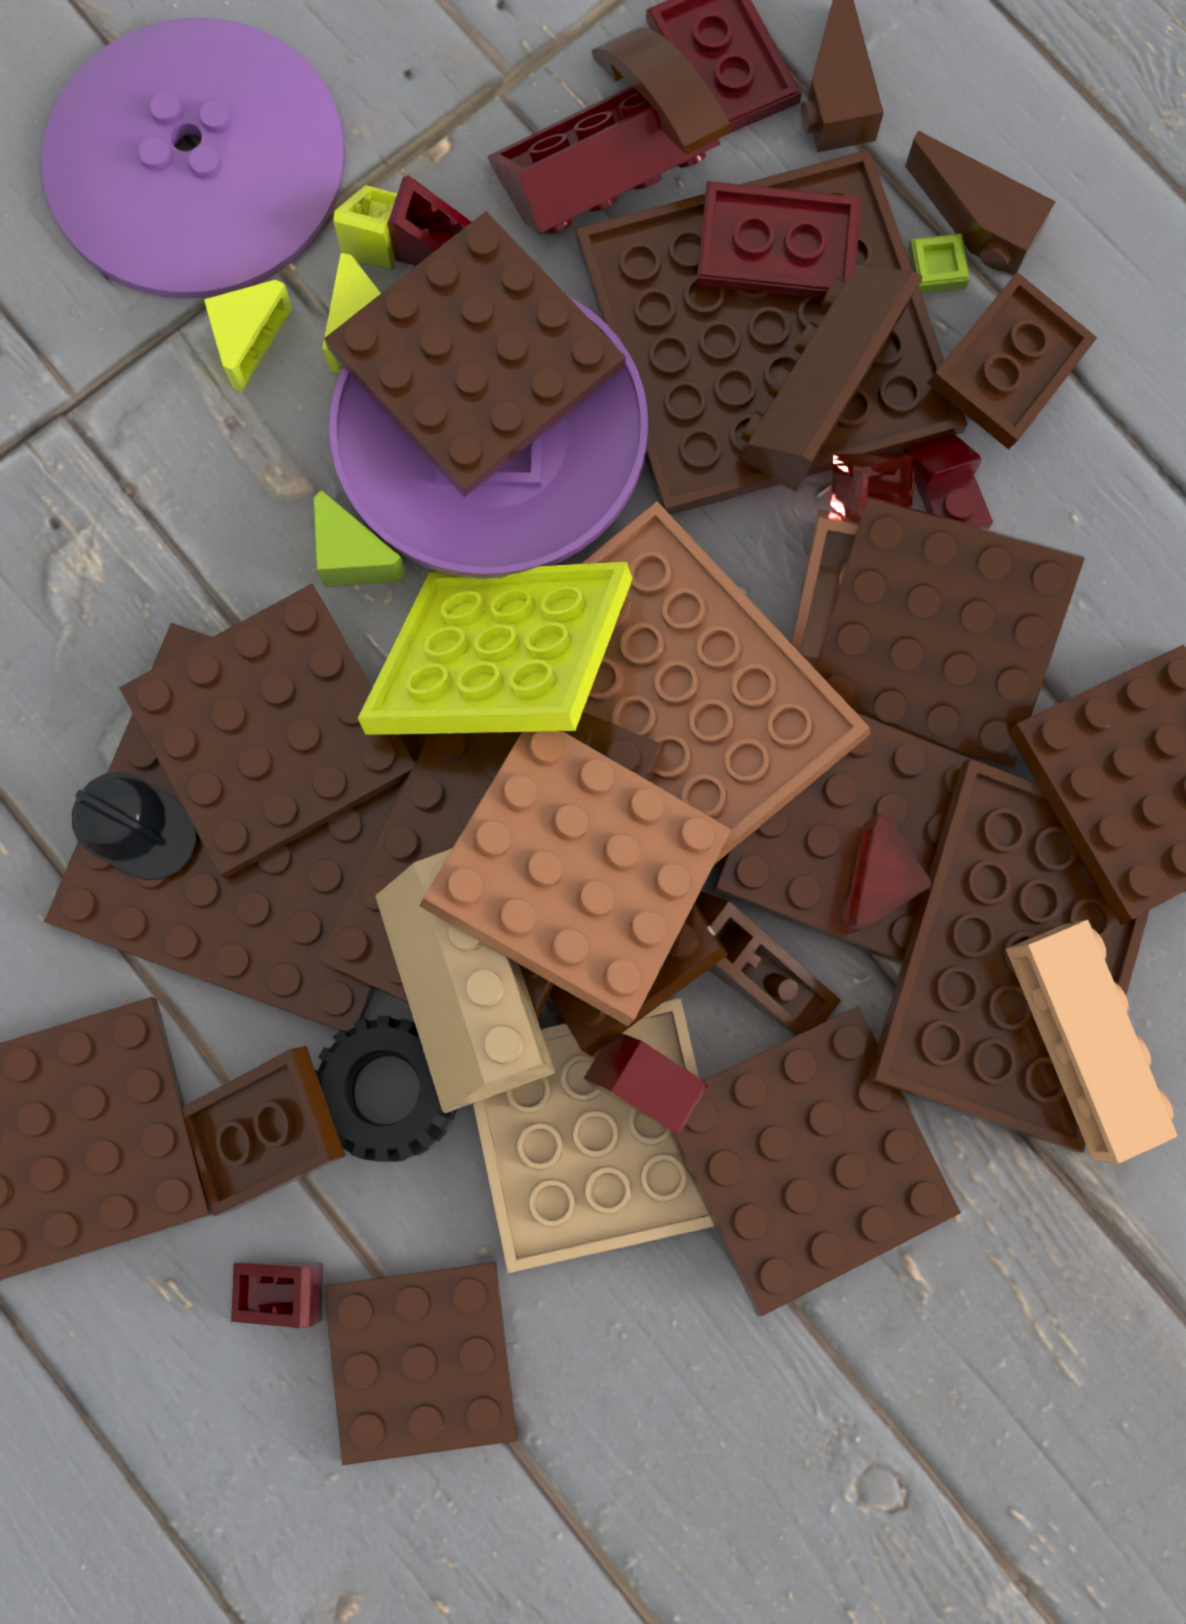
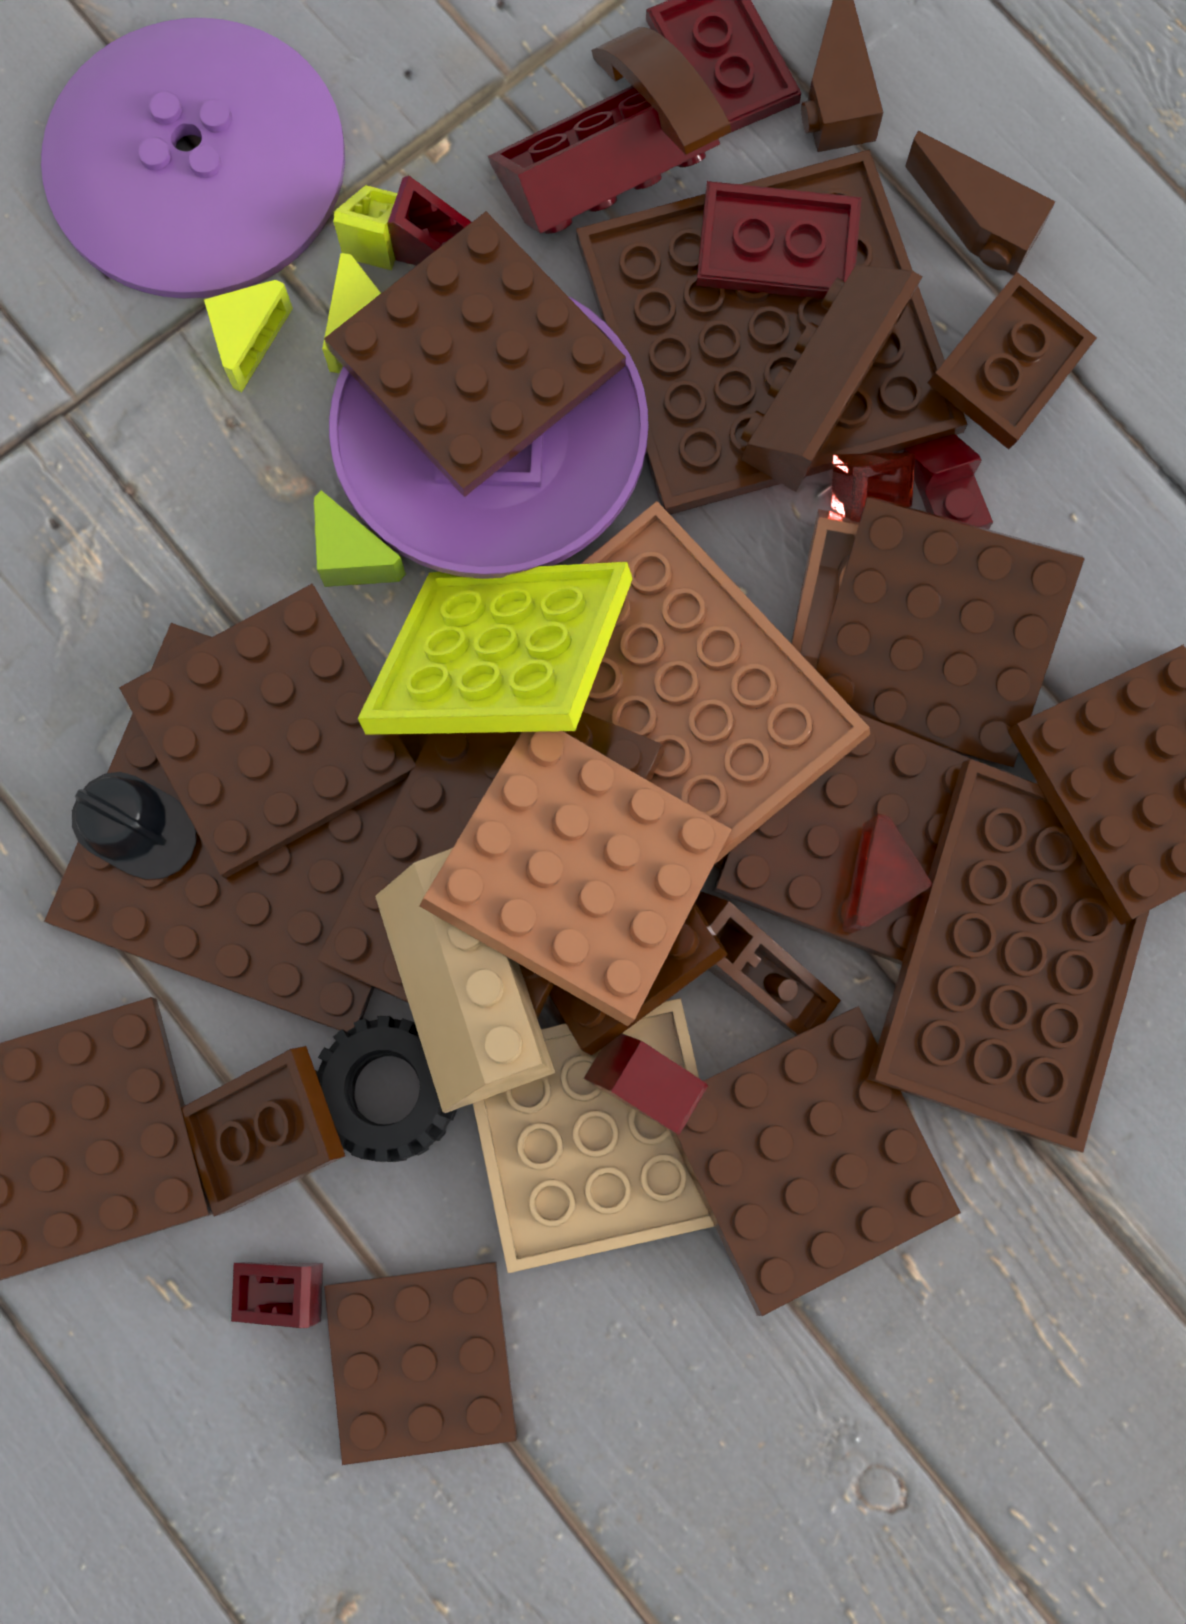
lime tile [908,233,970,294] -> none
light nougat brick [1006,920,1178,1164] -> none

